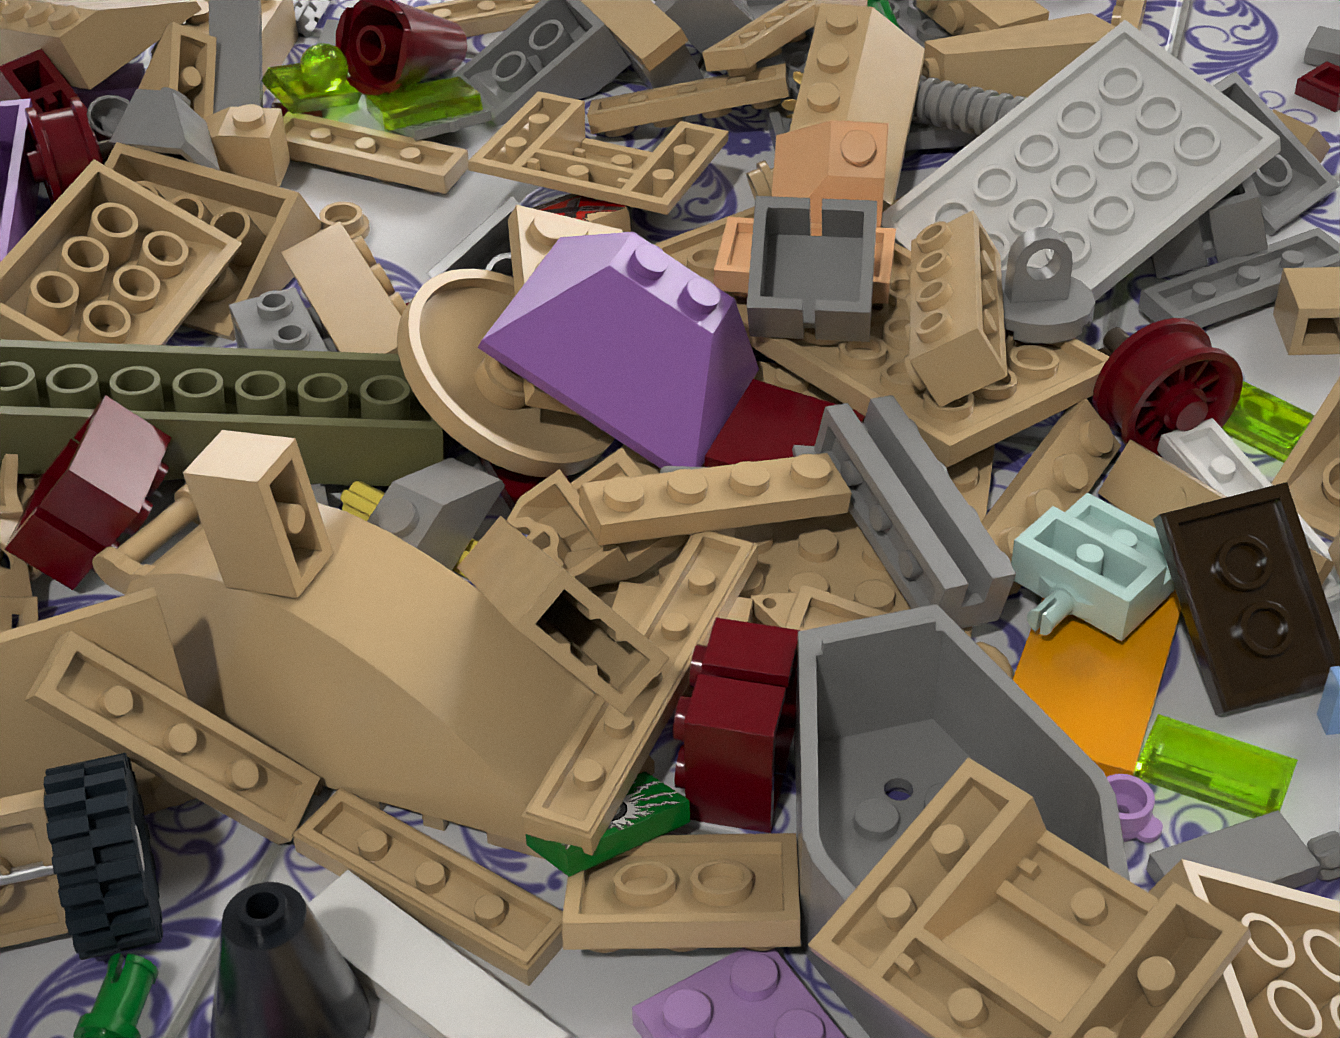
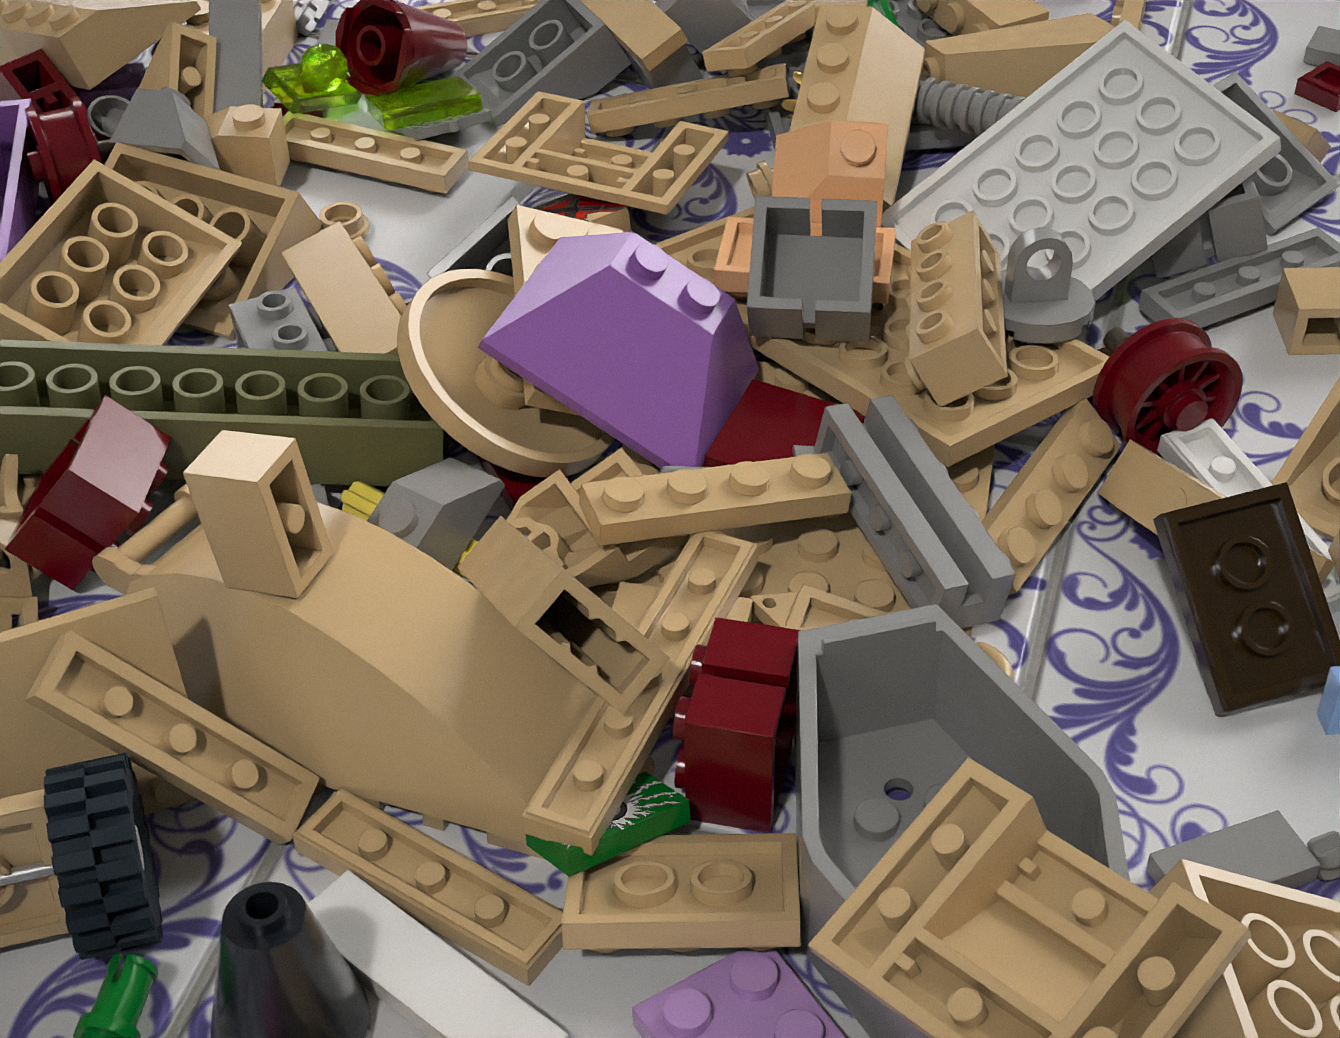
light aqua plate [1011,493,1175,641] -> none
light orange tile [1012,590,1182,777] -> none
lavender plate [1107,774,1163,843] -> none
clear neon green tile [1134,714,1298,818] -> none
clear neon green tile [1222,381,1315,463] -> none

